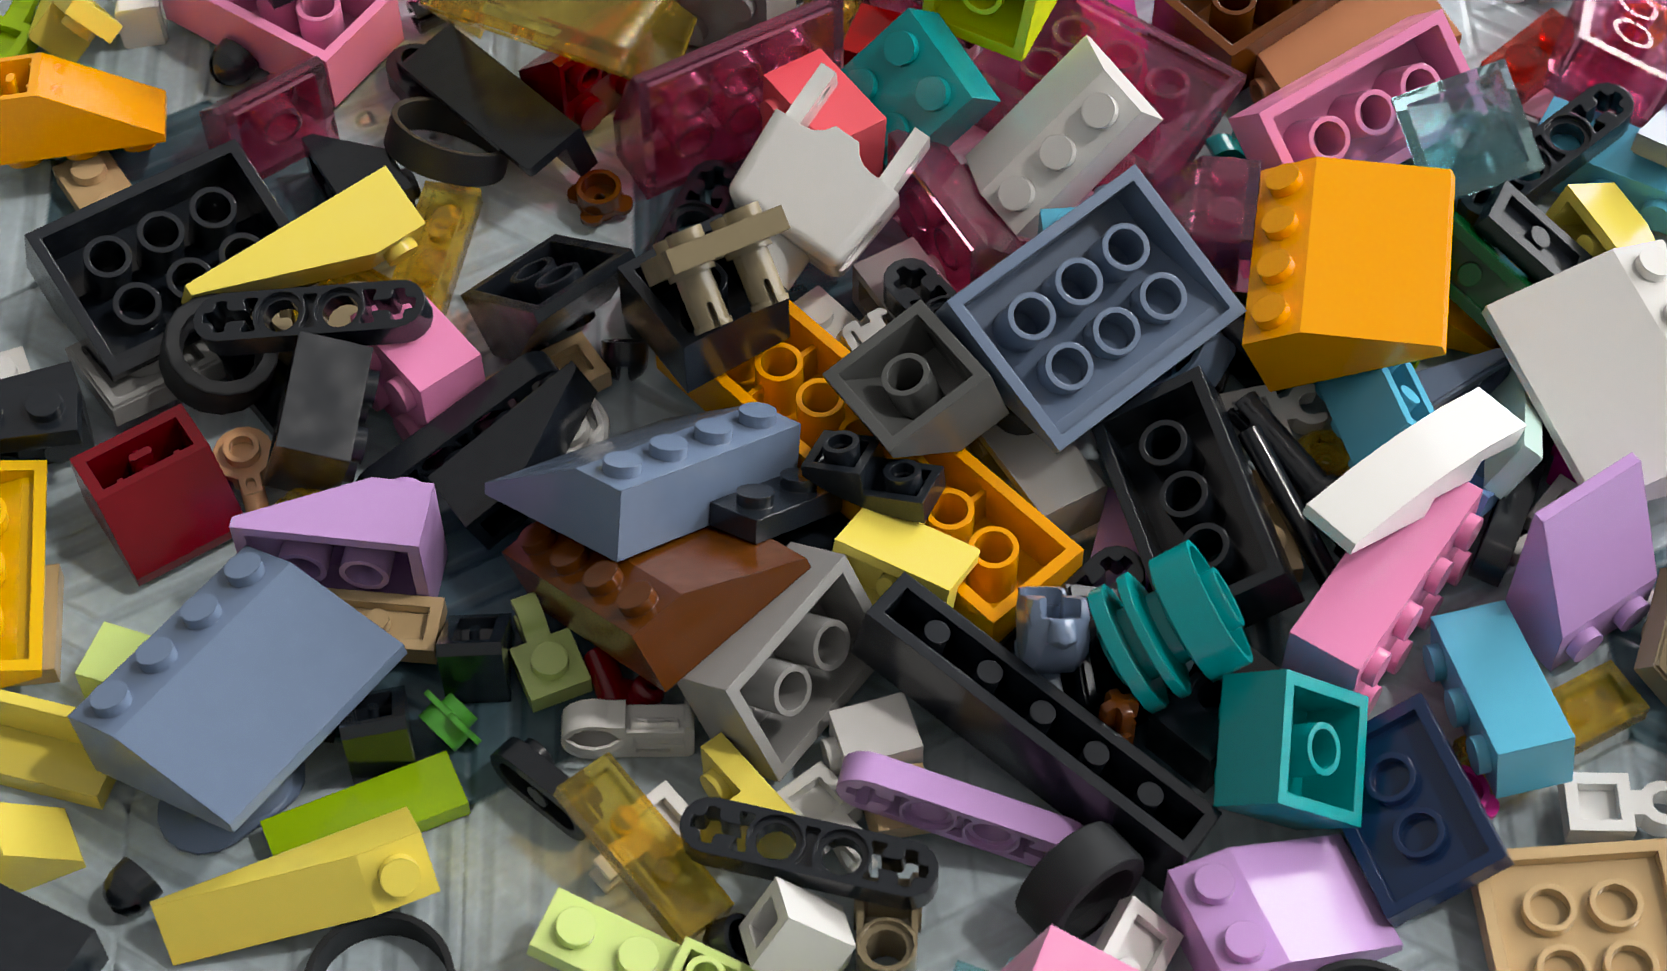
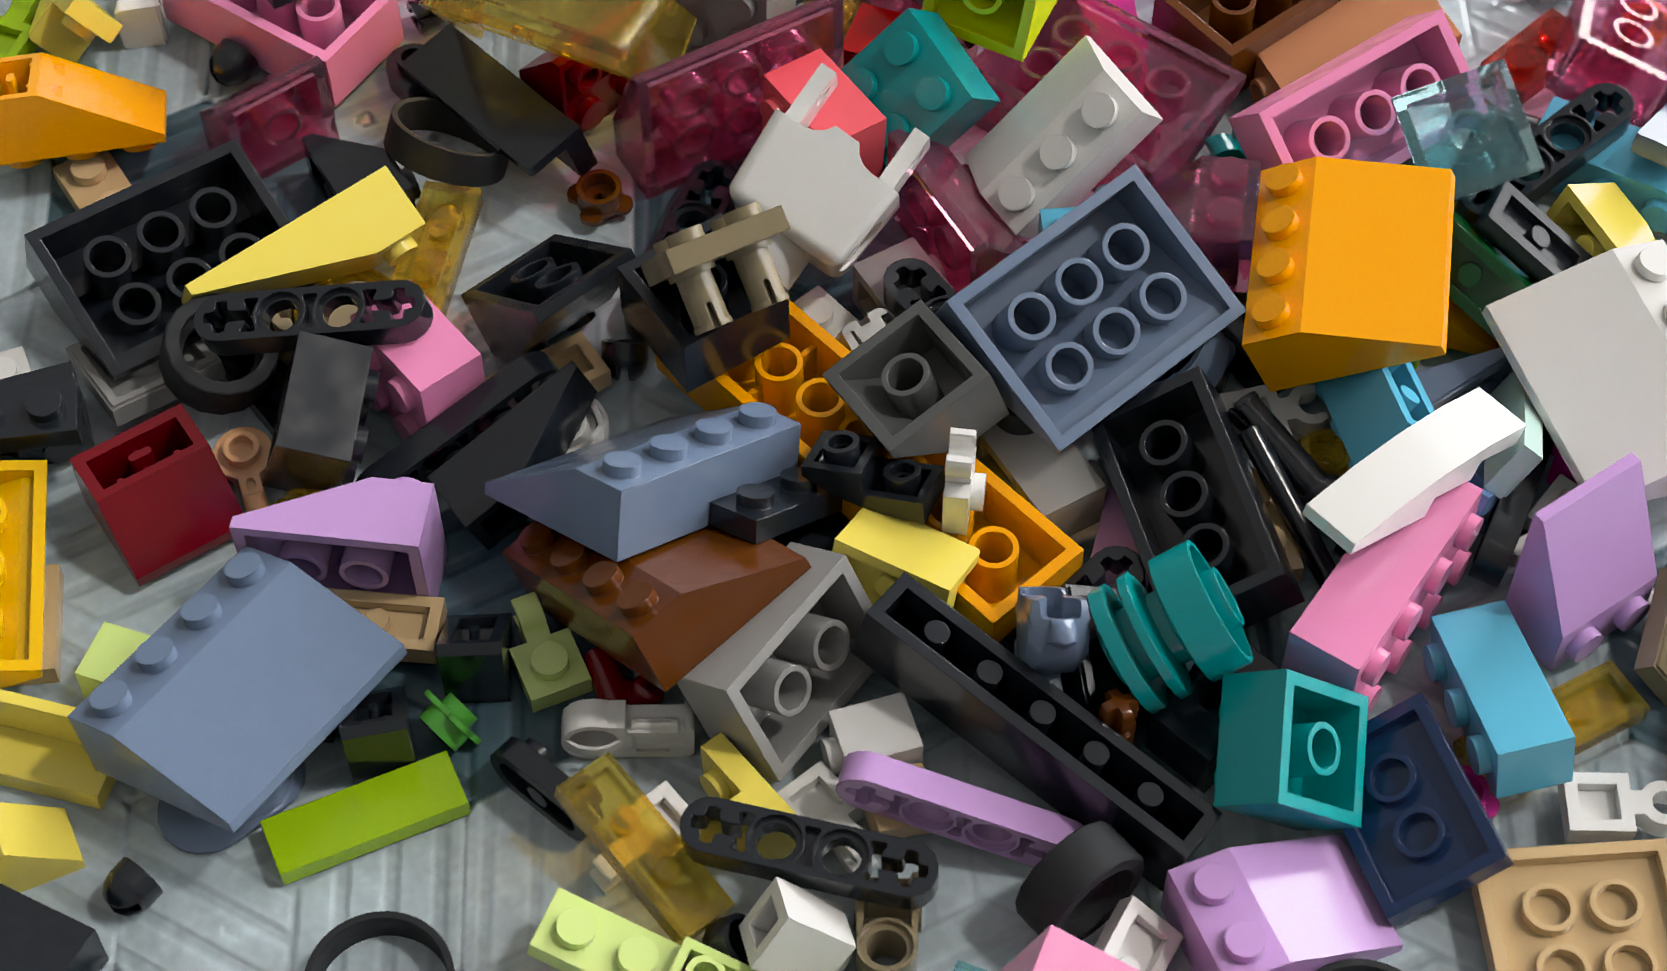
light yellow slope [150,806,441,966] -> none
none -> white plate [942,427,987,535]

